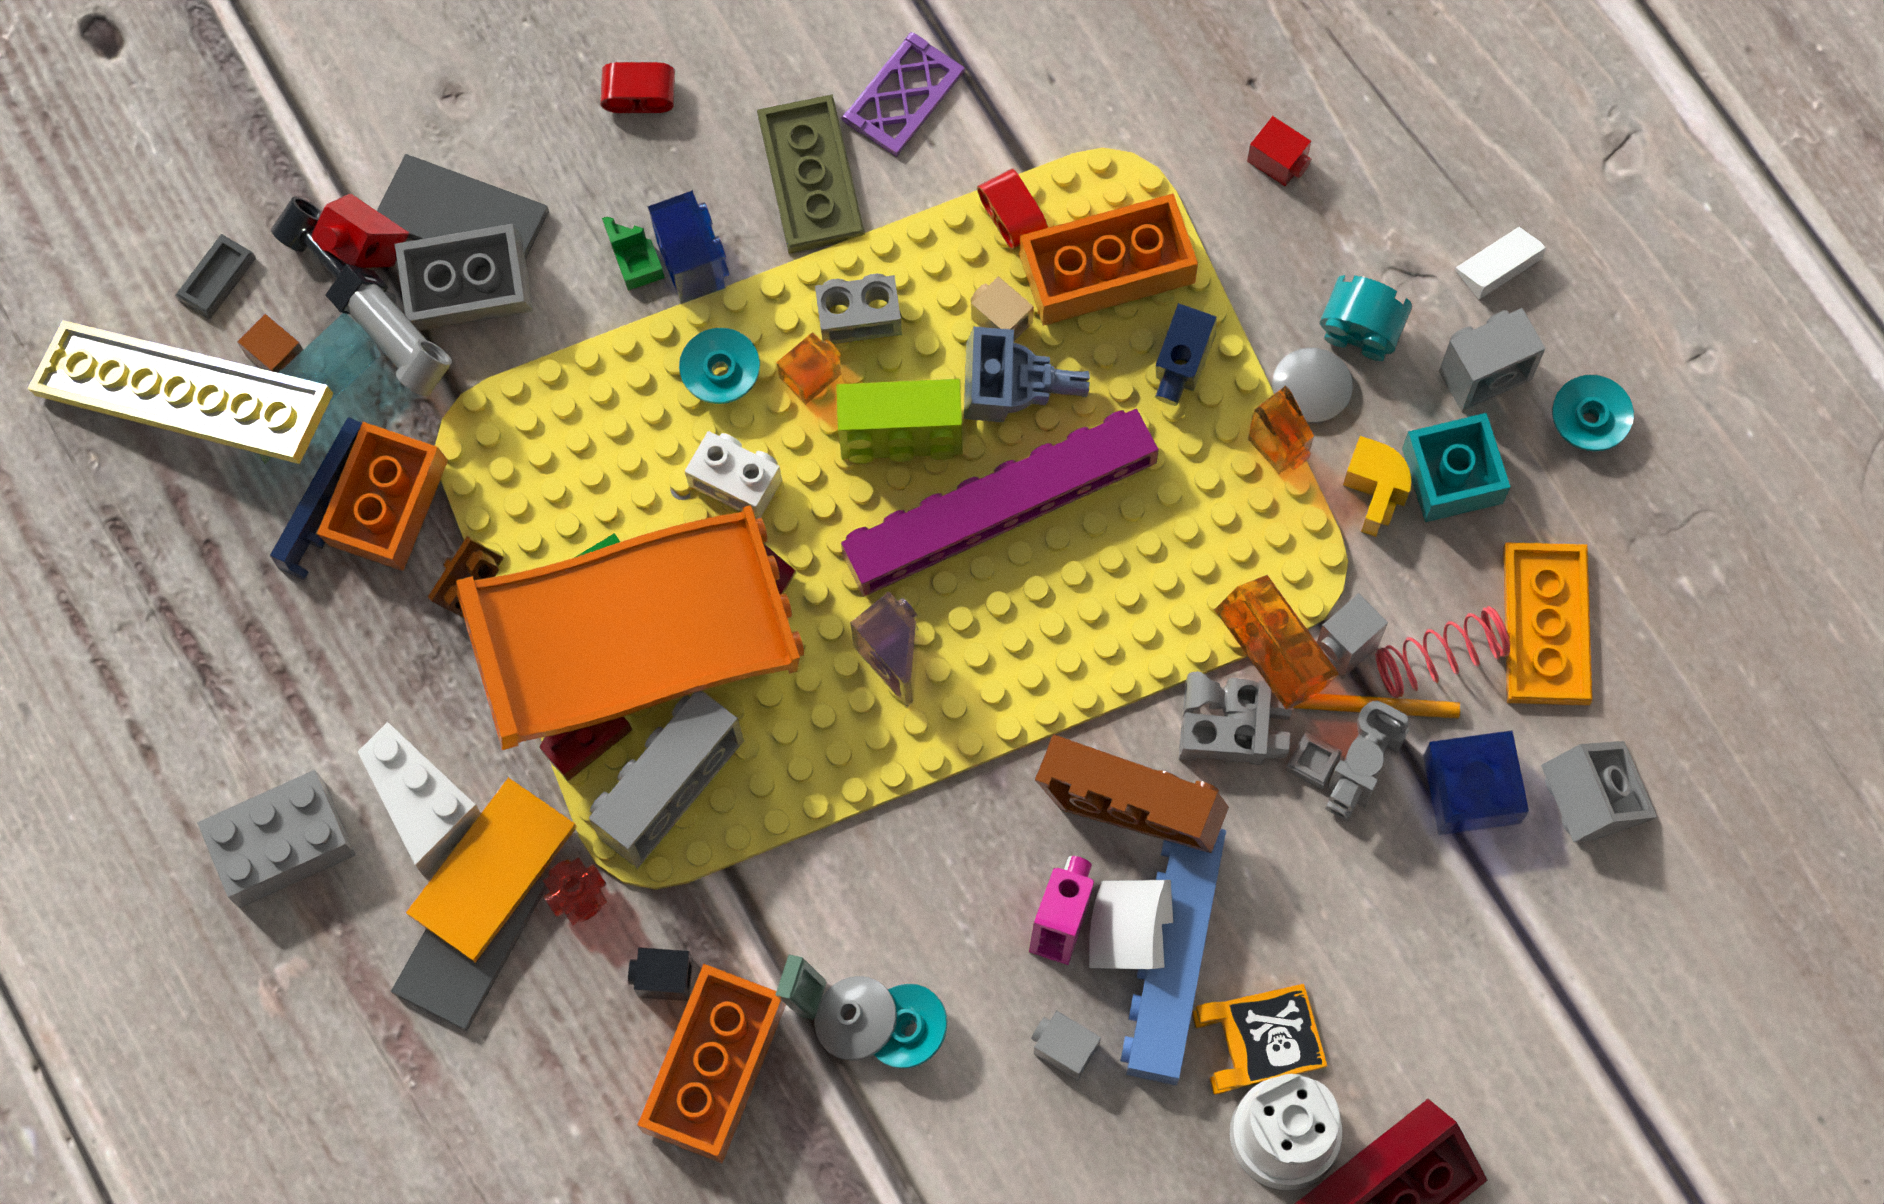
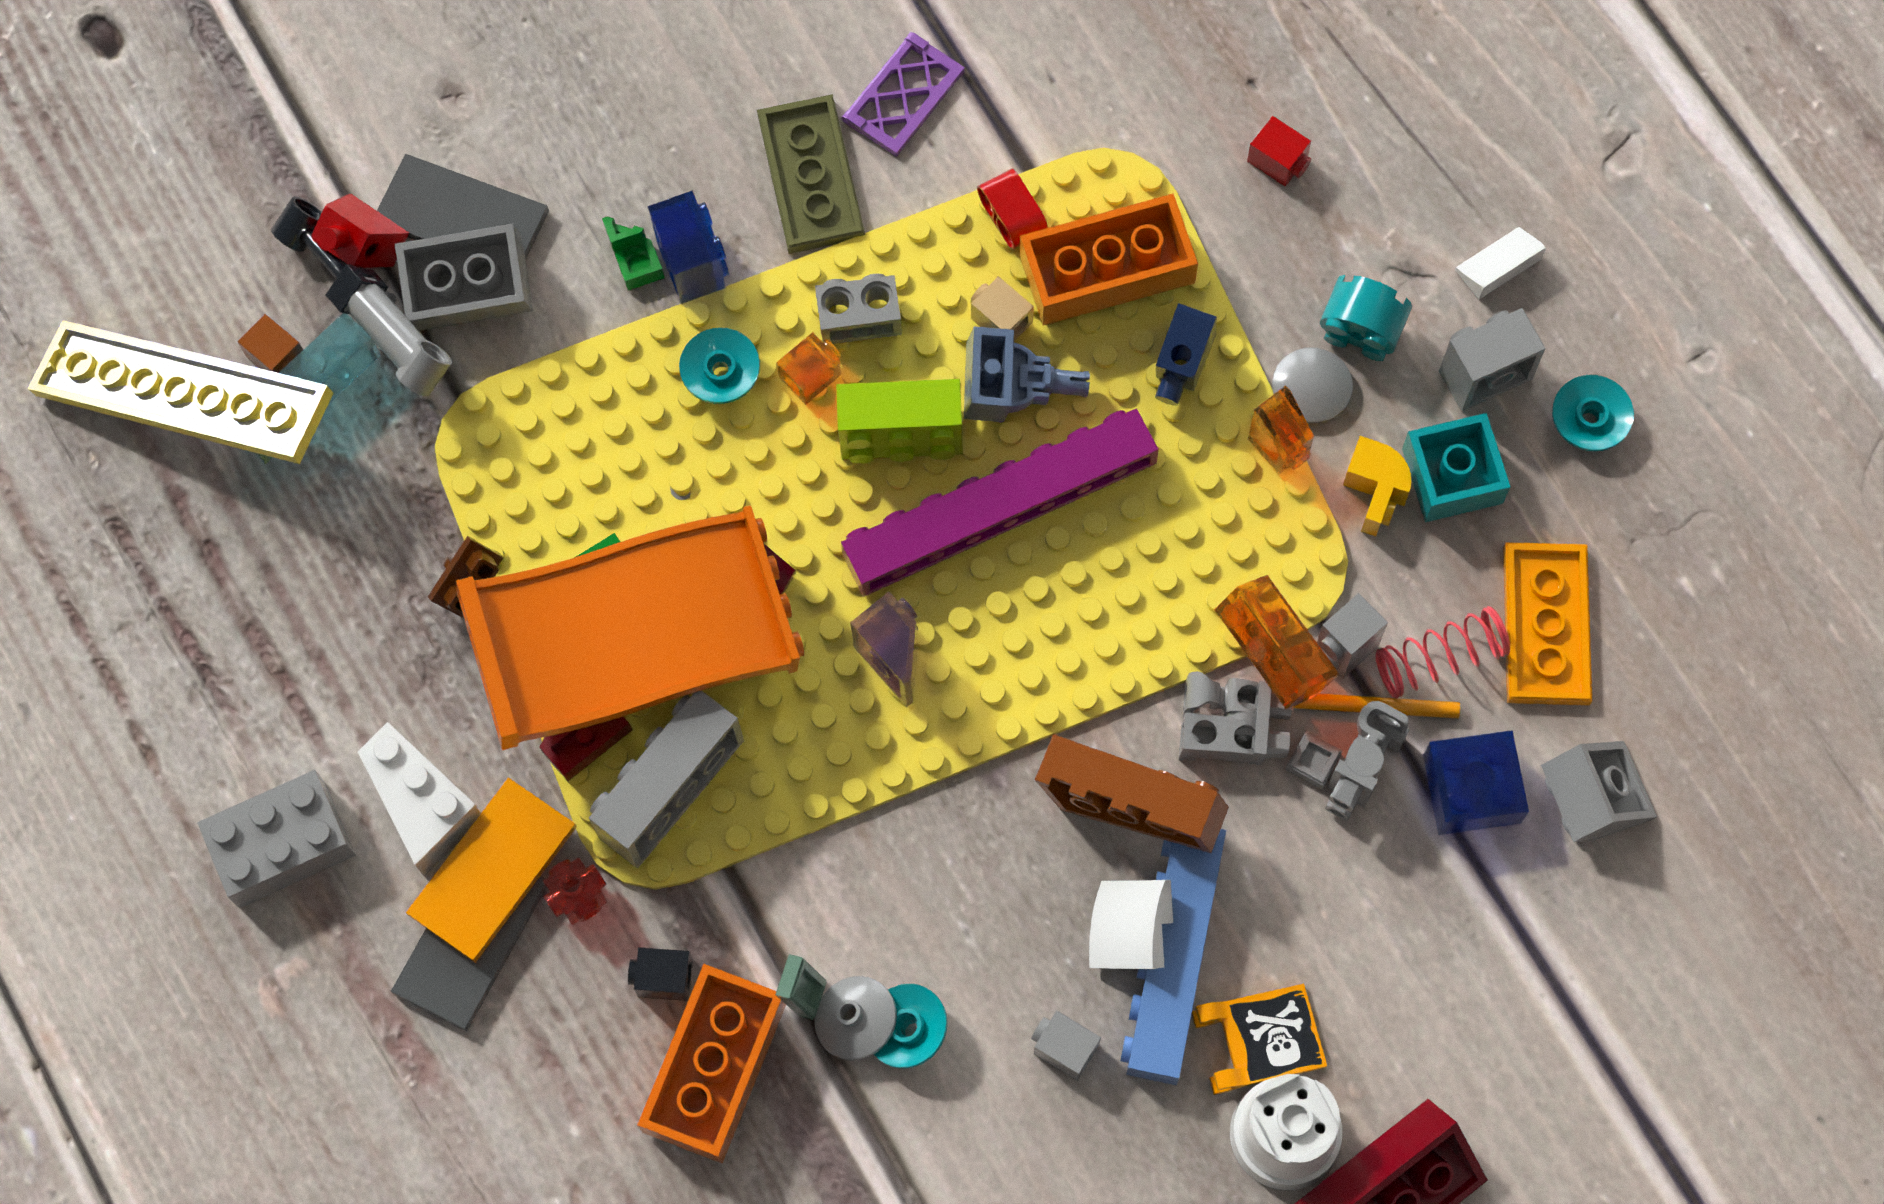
dark grey tile [175,234,256,319] -> none
dark blue hinge [270,417,362,580] -> none
orange brick [317,422,448,571] -> none
red beam [600,62,675,113] -> none
white brick [684,431,782,519] -> none
dark pink torso [1029,856,1094,965] -> none

